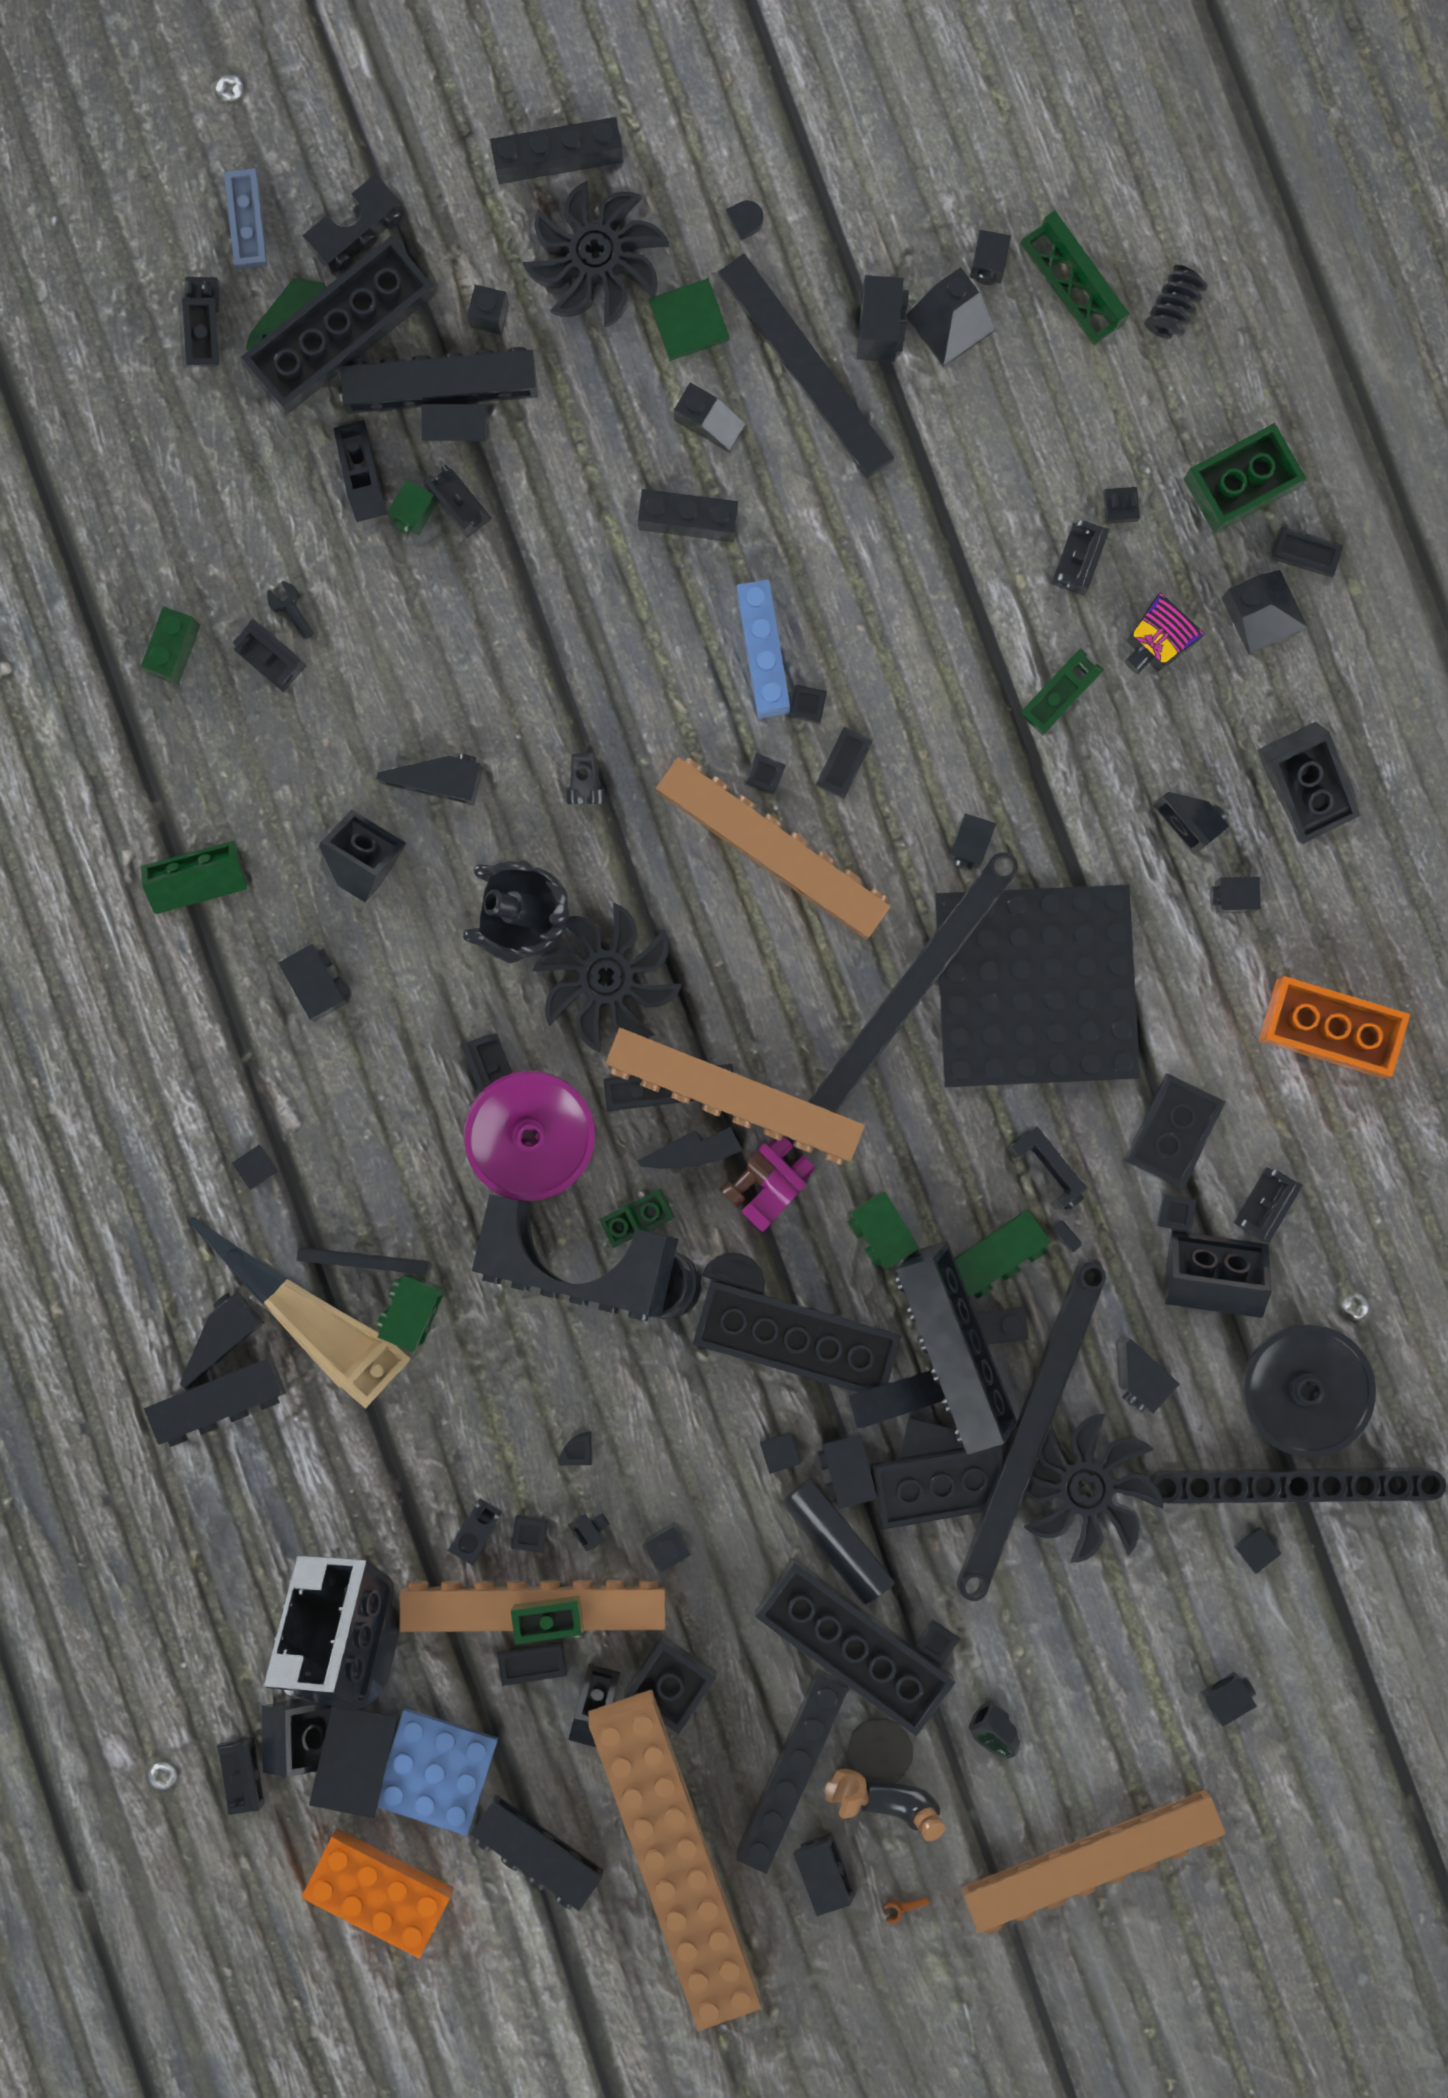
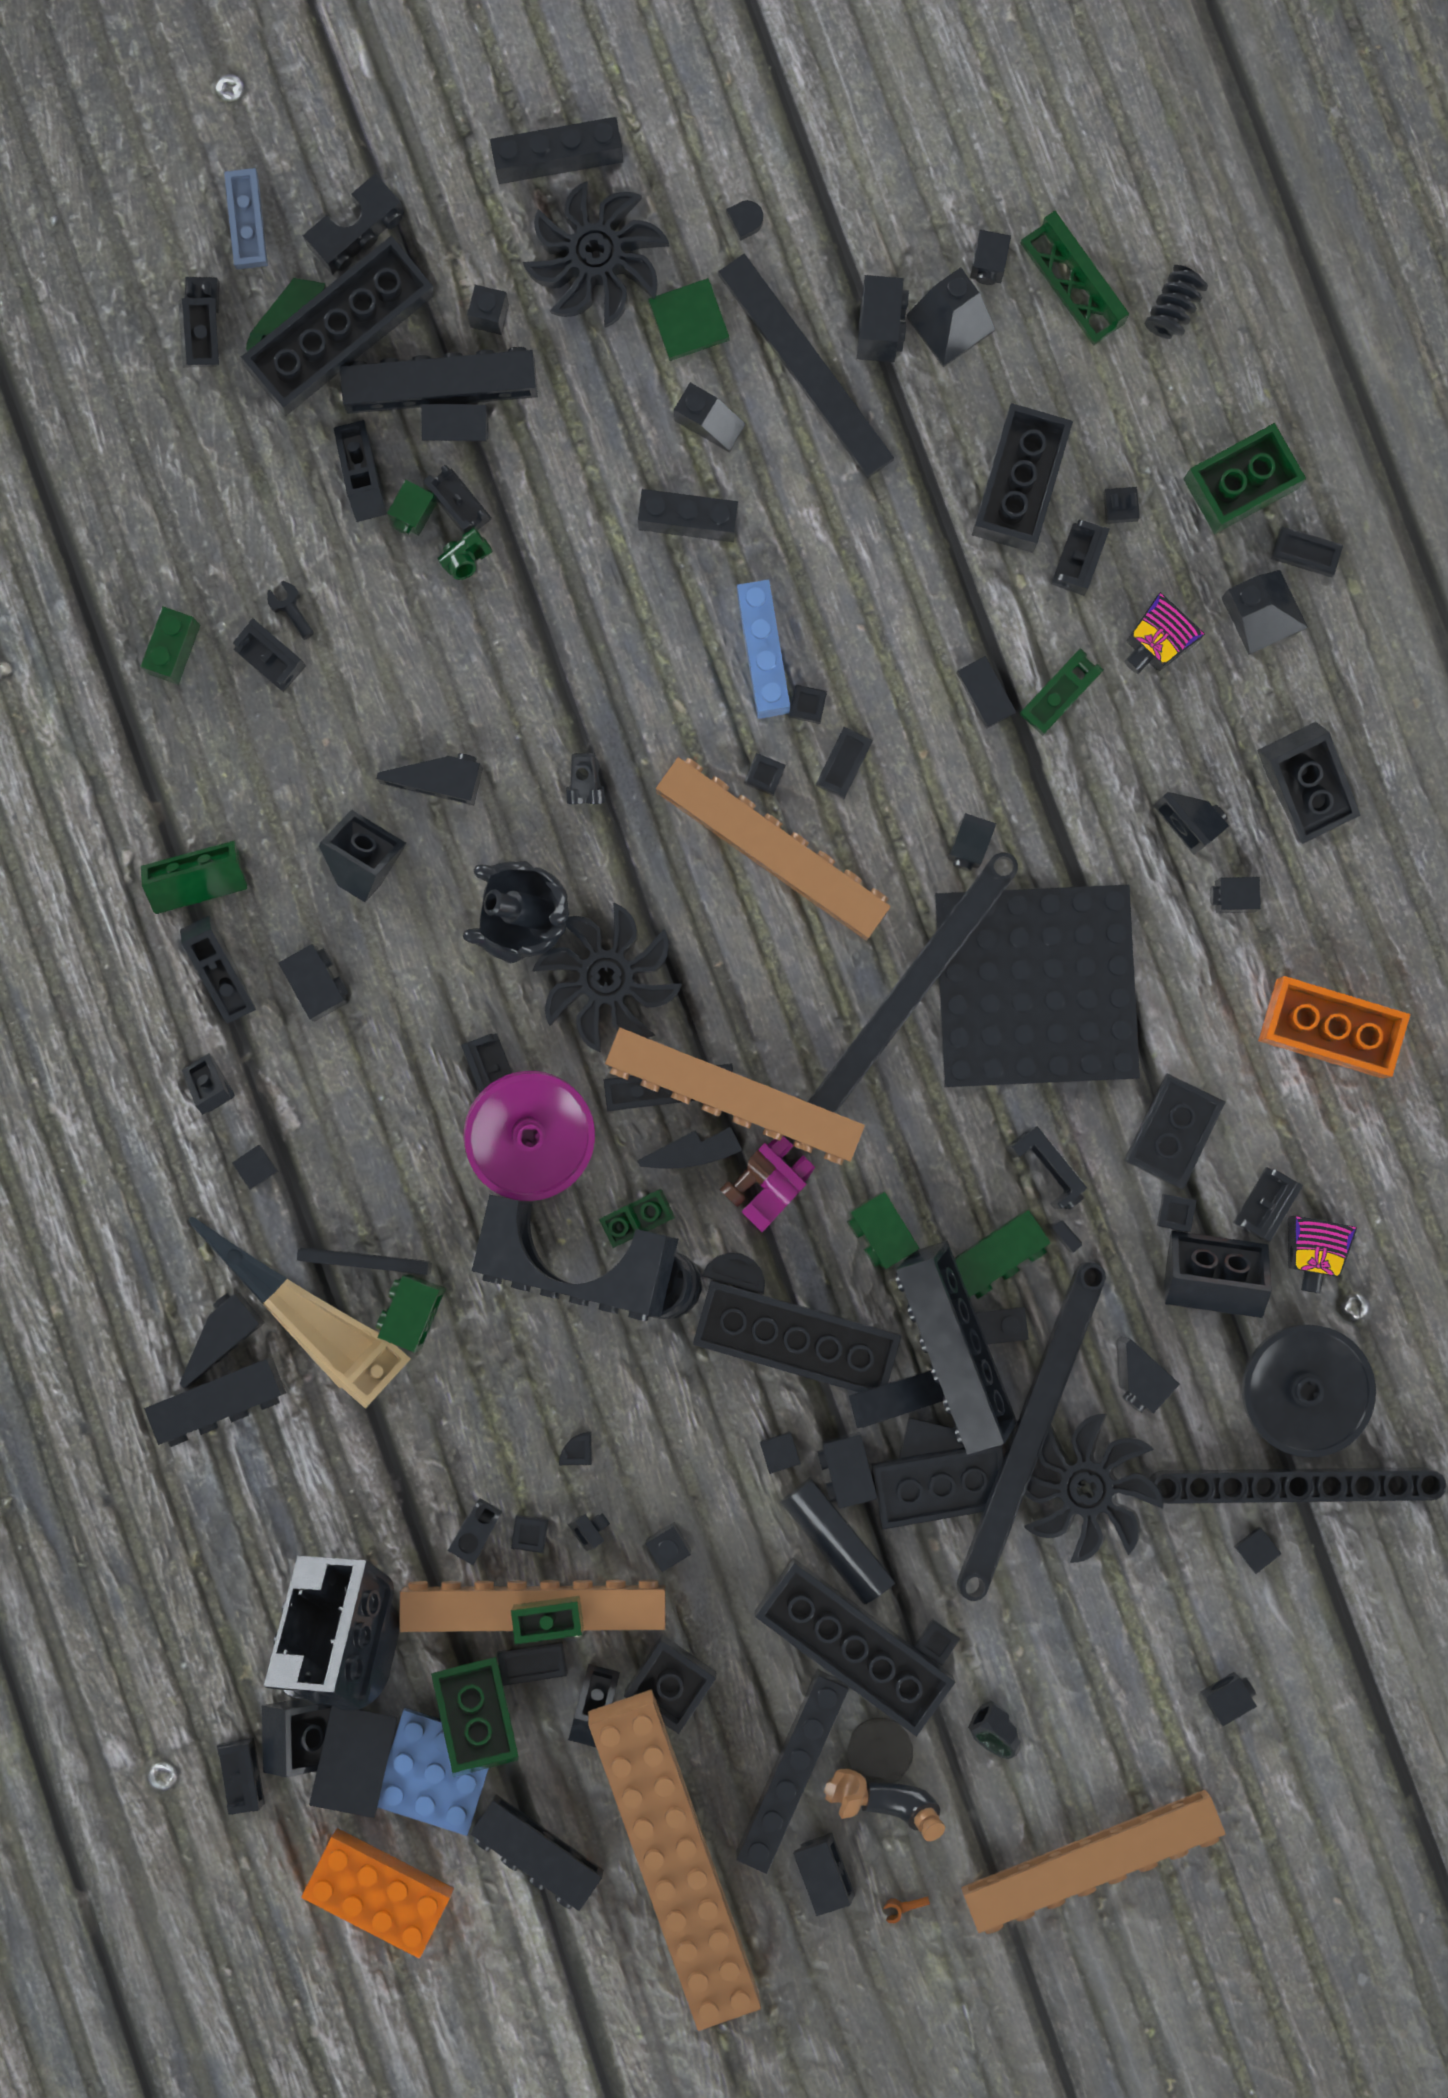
none -> black slope [180,915,256,1024]
none -> black slope [182,1053,235,1115]
none -> dark green brick [431,1657,519,1777]
none -> dark green plate [437,527,493,580]
none -> black tile [956,656,1016,729]
none -> black brick [971,403,1073,553]
none -> torso [1288,1216,1357,1294]

